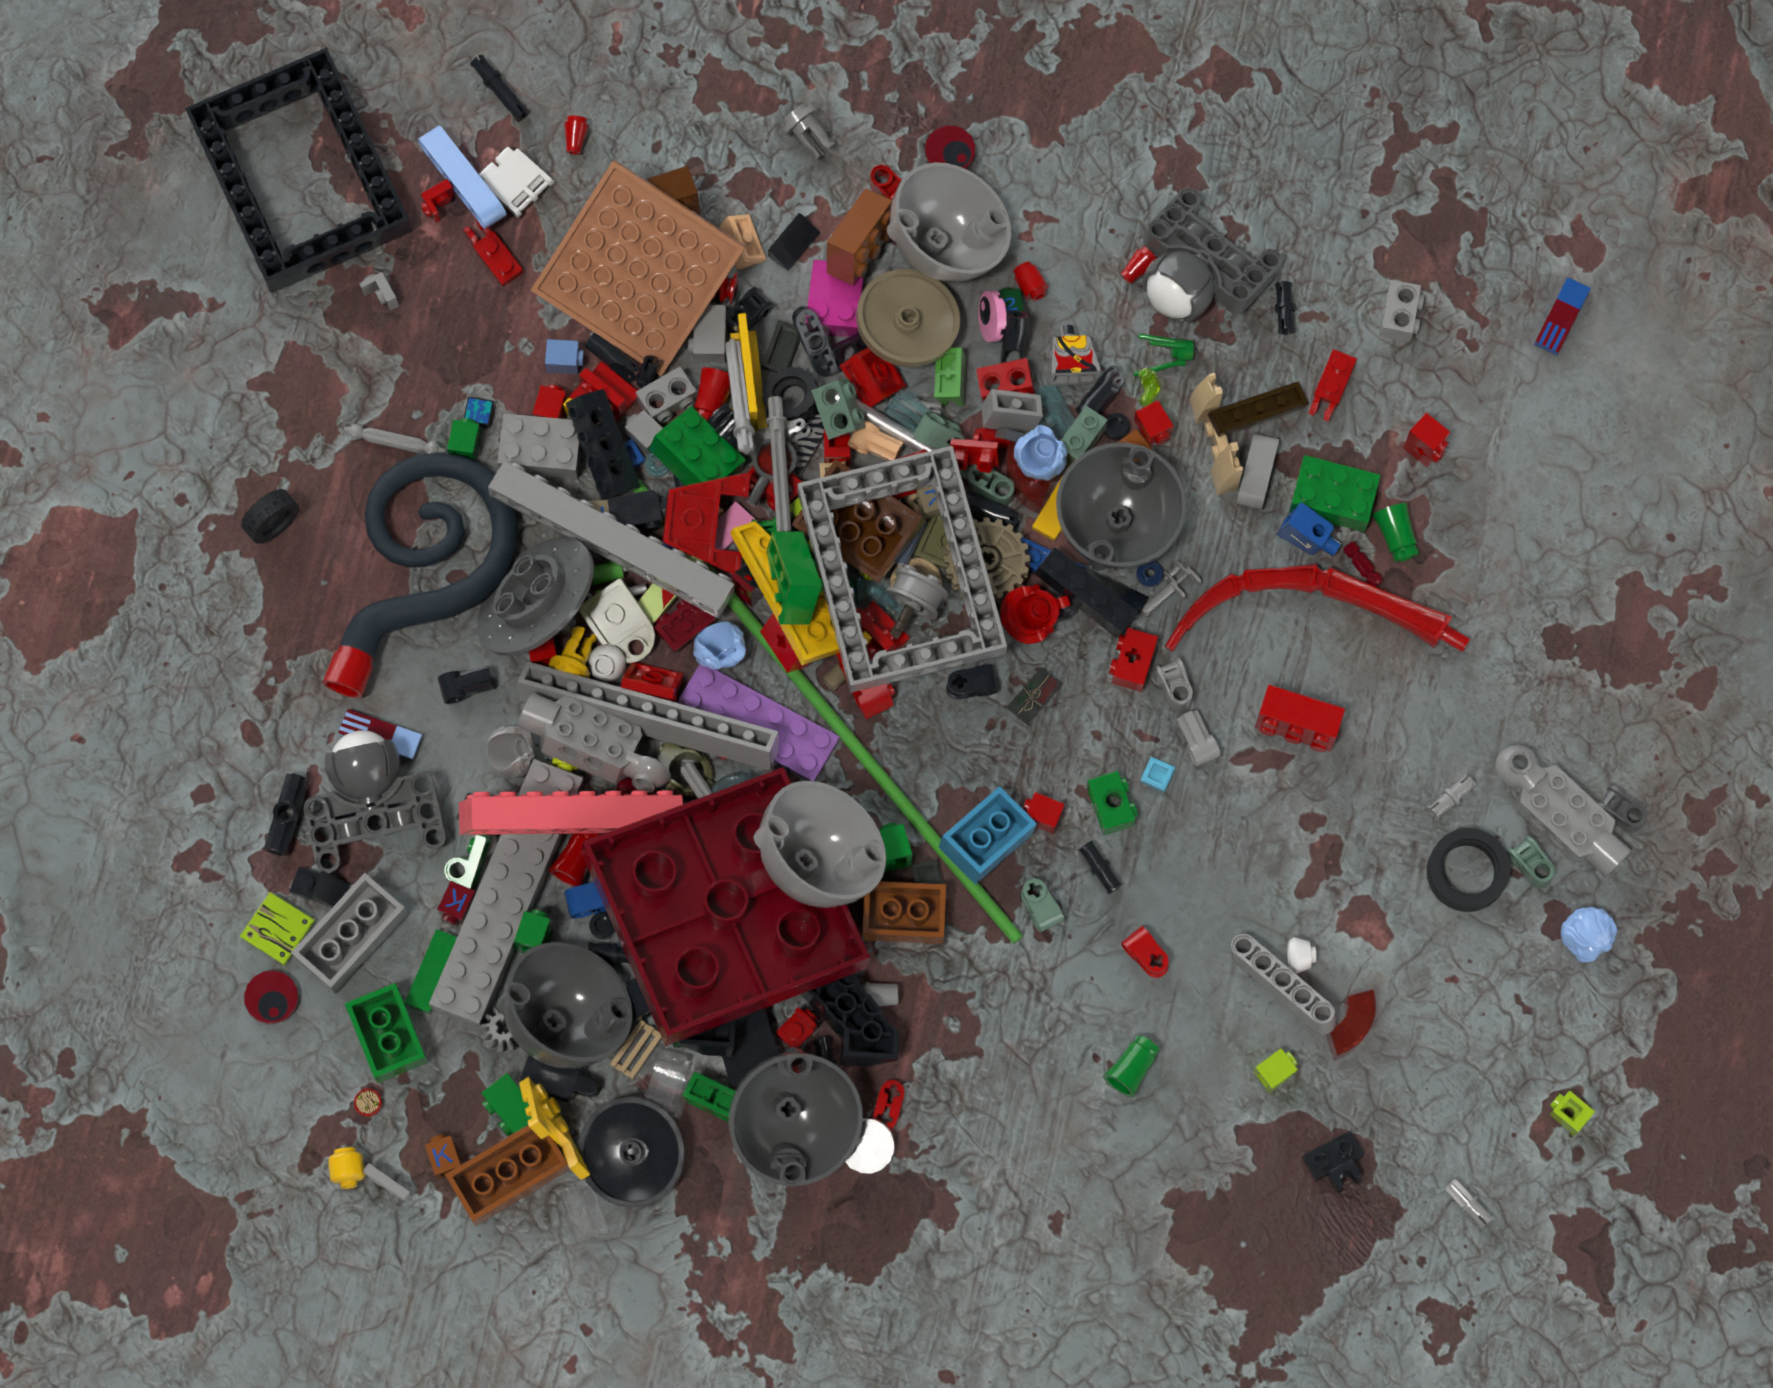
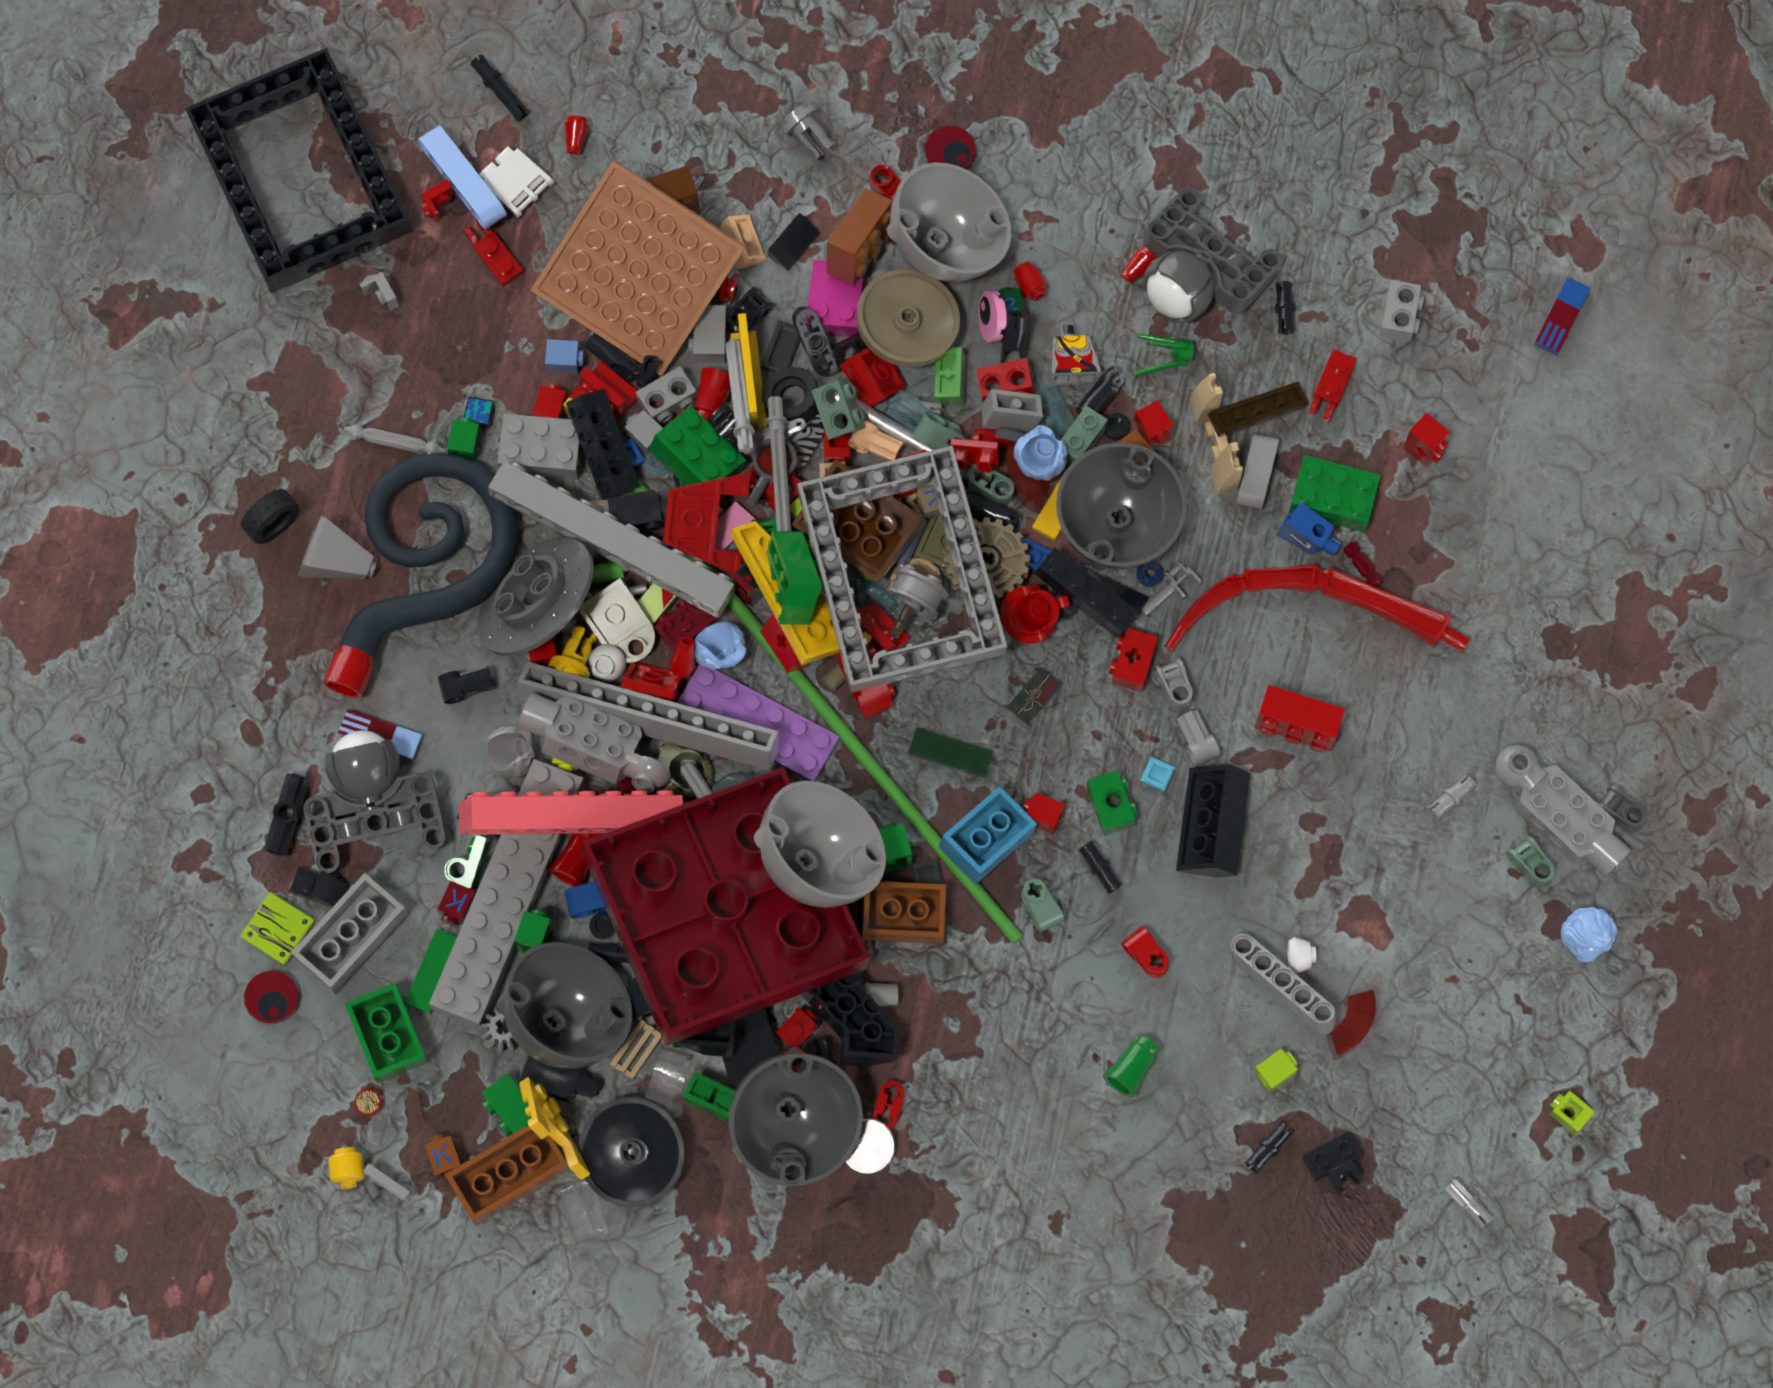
black piece [946,664,999,700] -> none
clear neon green arm [1138,367,1160,407] -> none
green plant [1372,503,1419,563] -> none
black tyre [1427,828,1510,912] -> none
none -> light grey slope [297,516,377,580]
none -> red cone [669,637,695,677]
none -> clear green plate [908,728,993,778]
none -> black slope [1176,764,1251,878]
none -> black pin [1244,1122,1293,1174]

